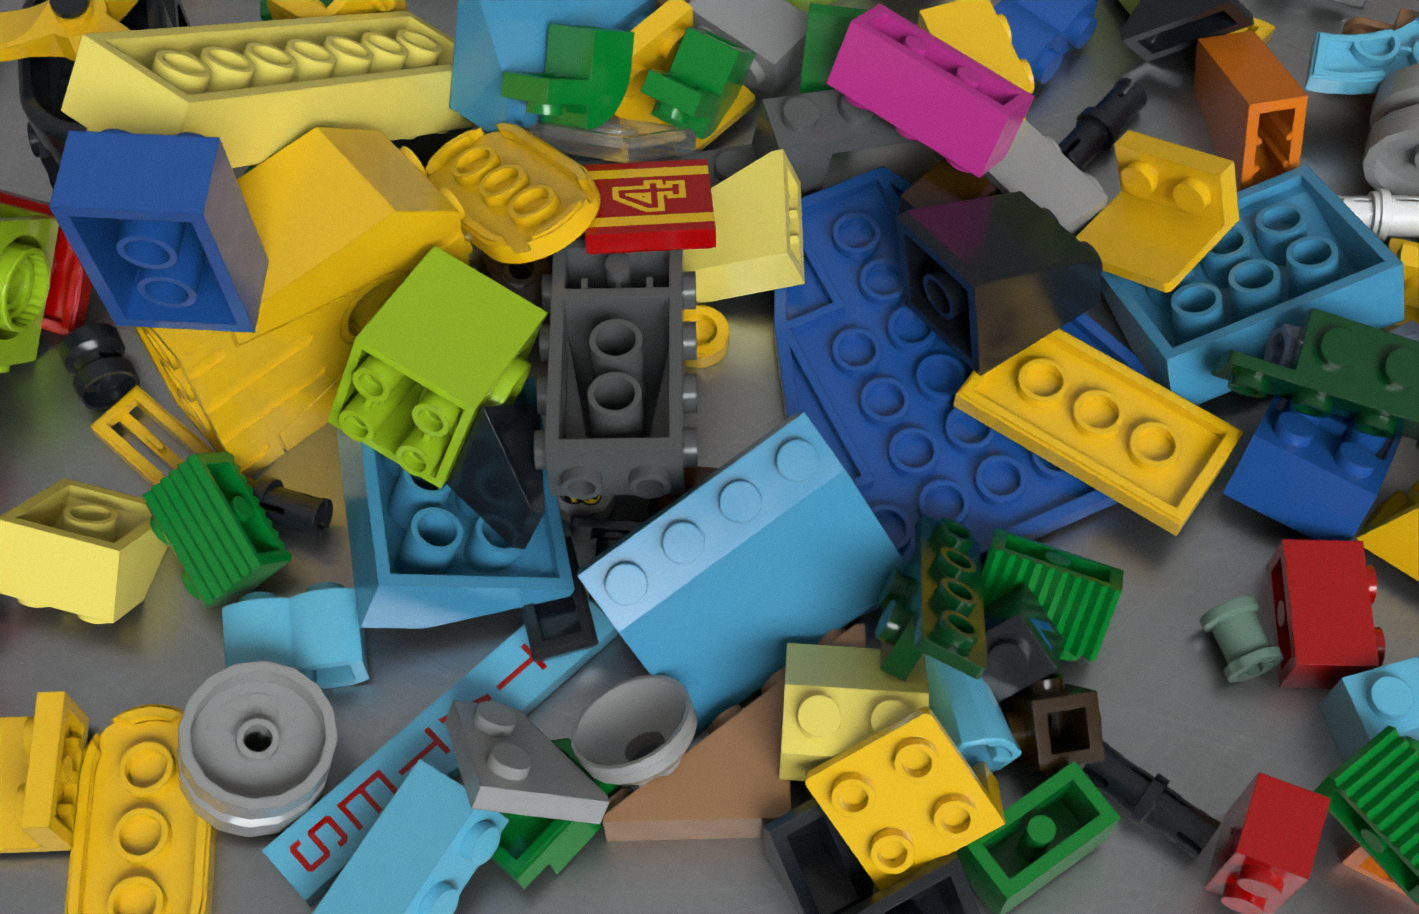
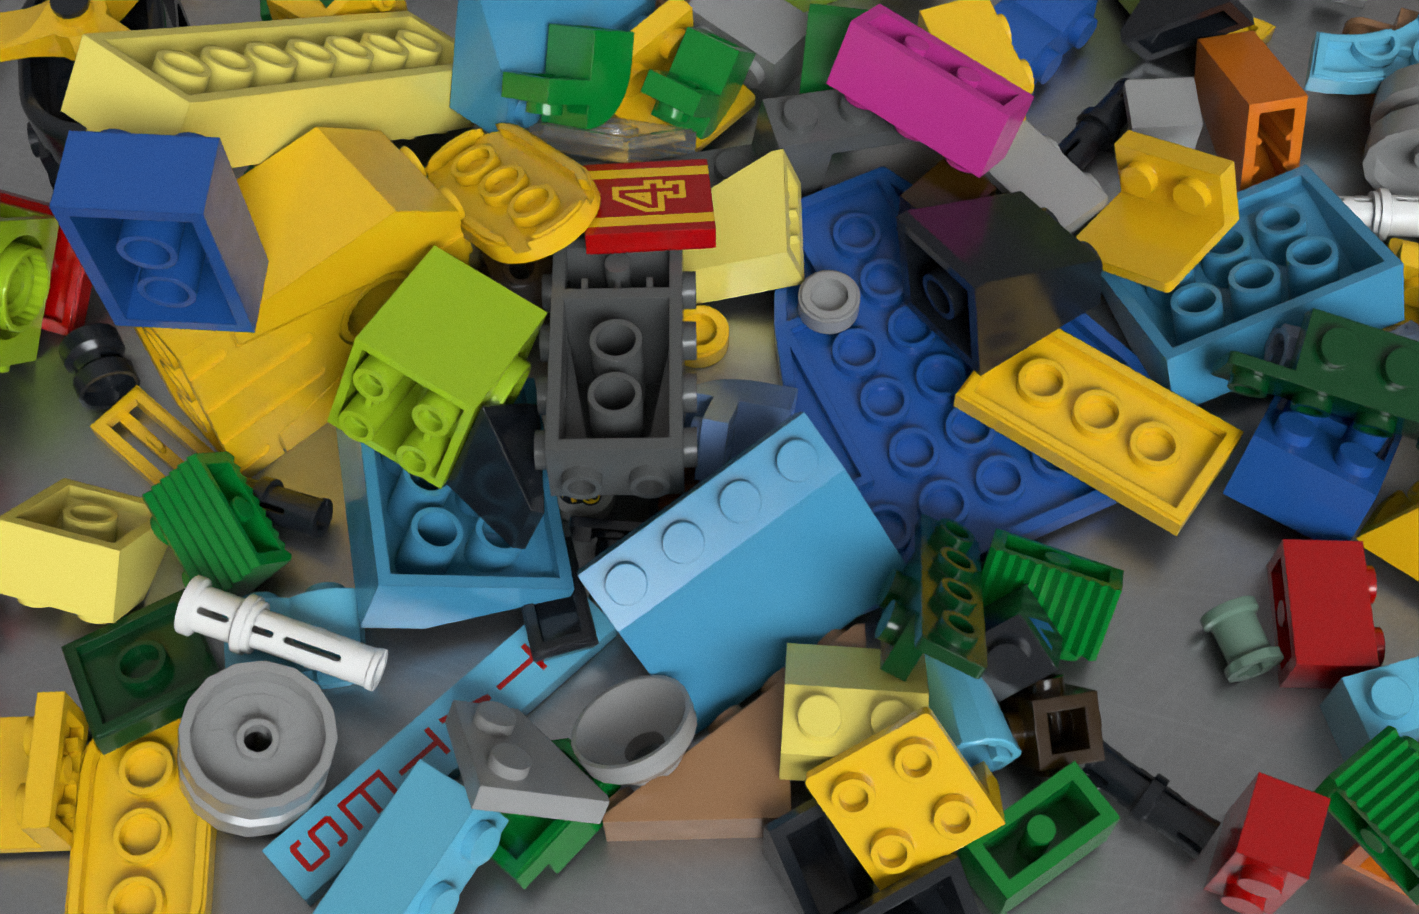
none -> dark green tile [61,588,222,755]
none -> white pin [174,575,388,691]
none -> medium blue brick [684,379,798,481]
none -> light grey tile [798,270,860,334]
none -> light grey panel [1123,77,1203,149]

